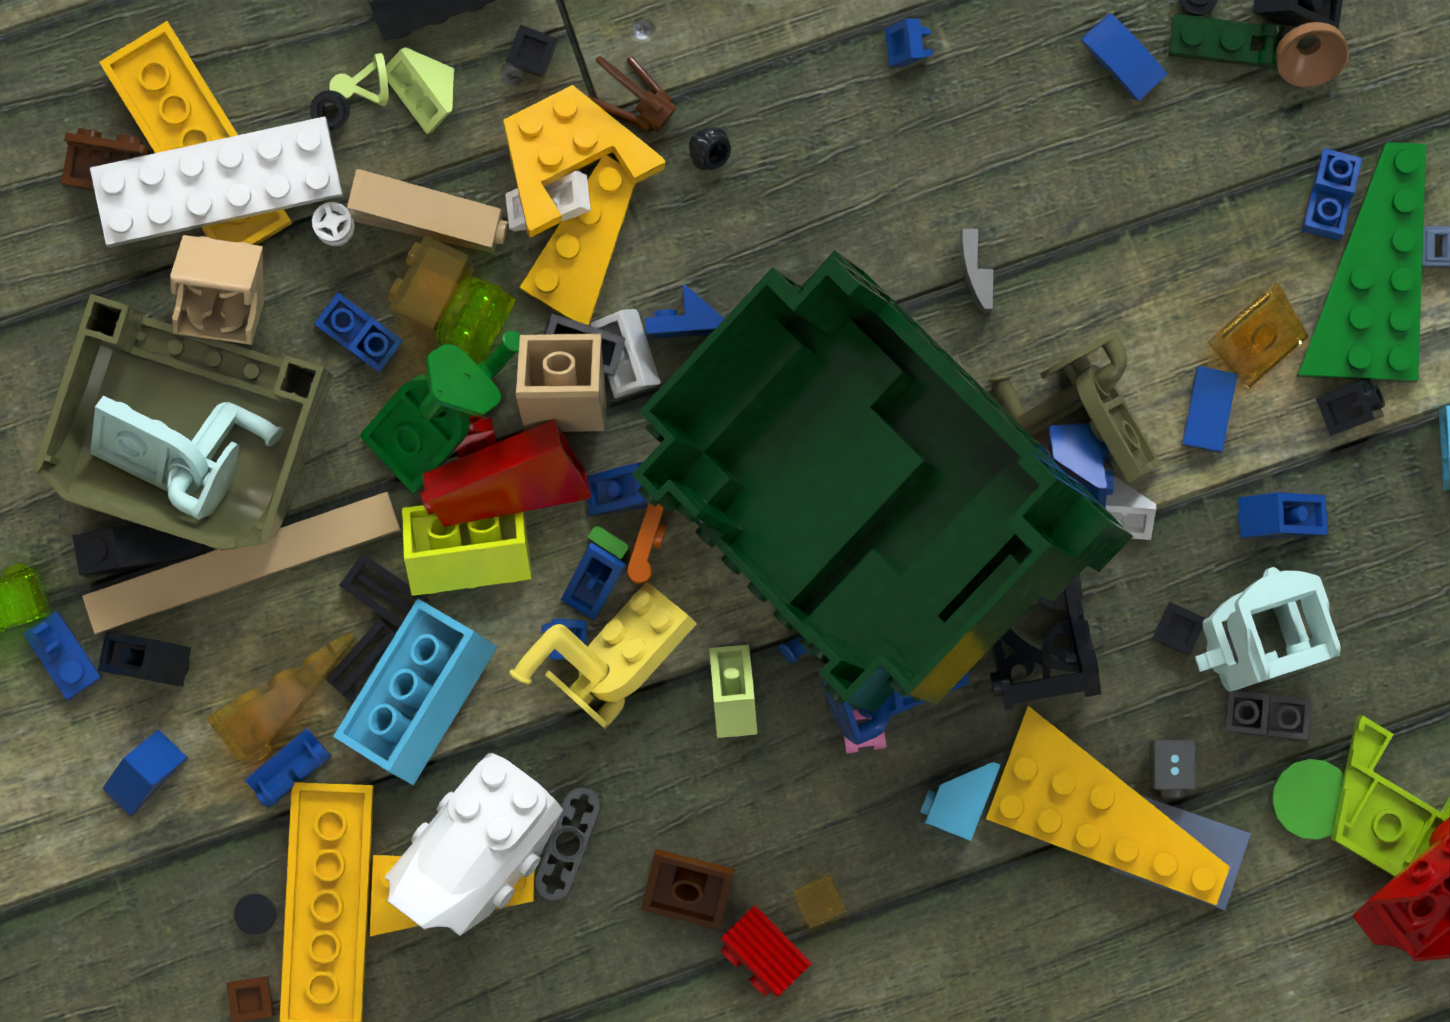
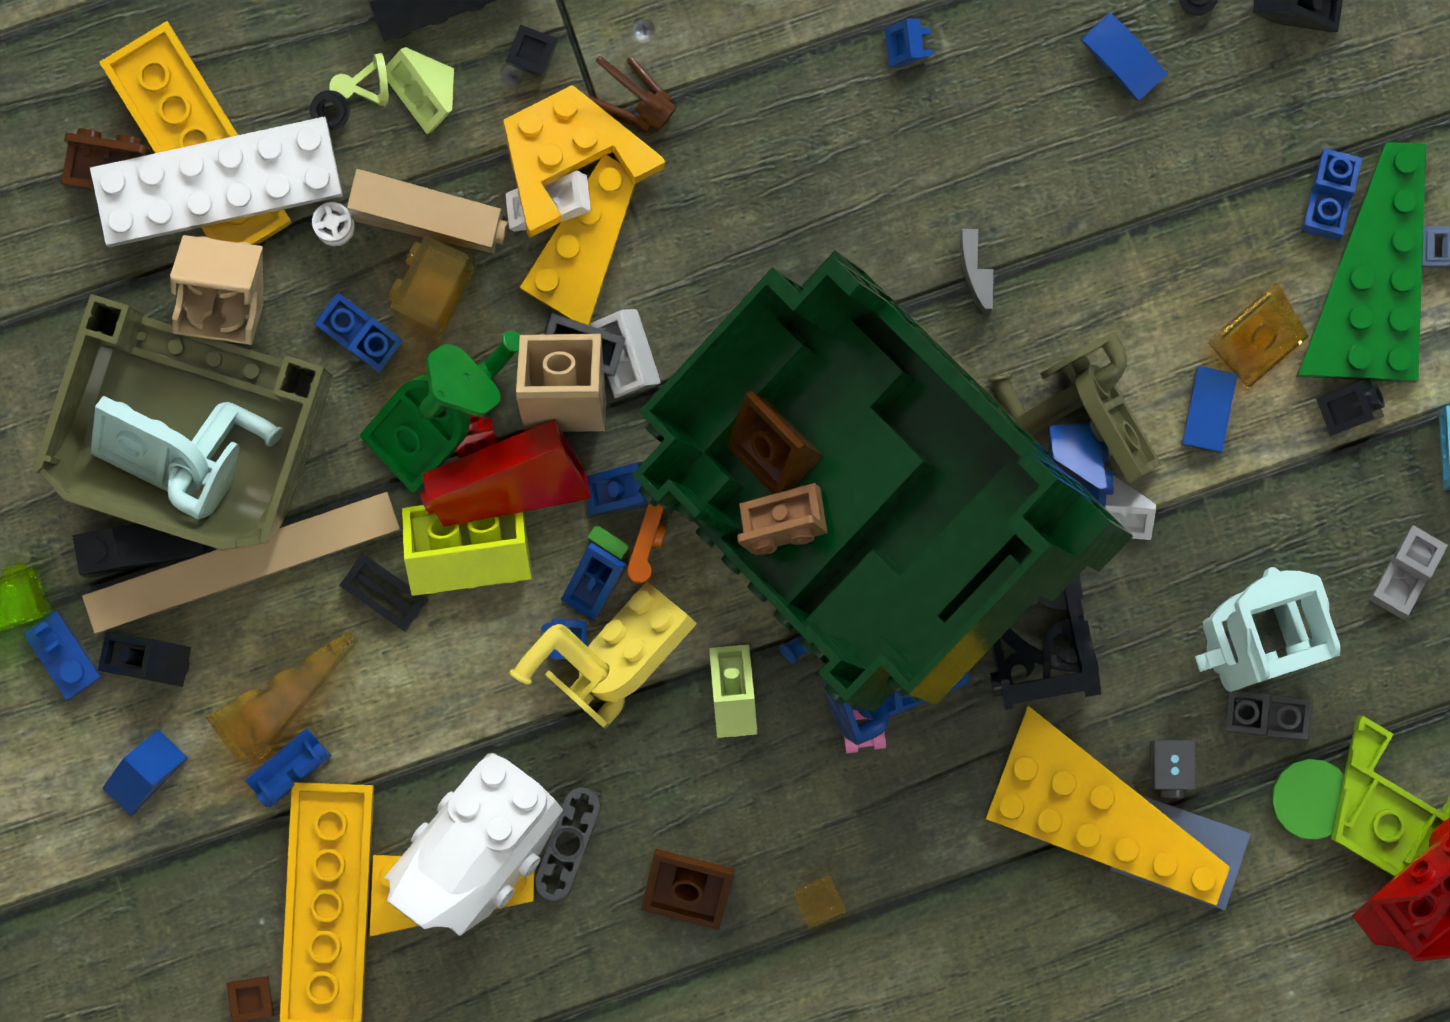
black tile [234,894,276,934] -> none
black tile [325,619,396,704] -> none
medium azure slope [333,598,498,785] -> none
clear neon green slope [436,276,516,365] -> none
blue slope [645,284,724,339] -> none
black piece [689,127,731,170] -> none
red brick [720,905,812,998] -> none
medium azure slope [920,762,1000,841] -> none
black tile [1152,602,1206,656] -> none
dark green plate [1168,14,1284,68] -> none
blue slope [1238,492,1328,539] -> none
medium nougat piece [1276,22,1350,88] -> none
none -> reddish brown slope [727,391,823,494]
none -> medium nougat bracket [737,483,827,555]
none -> light grey slope [1369,525,1448,620]

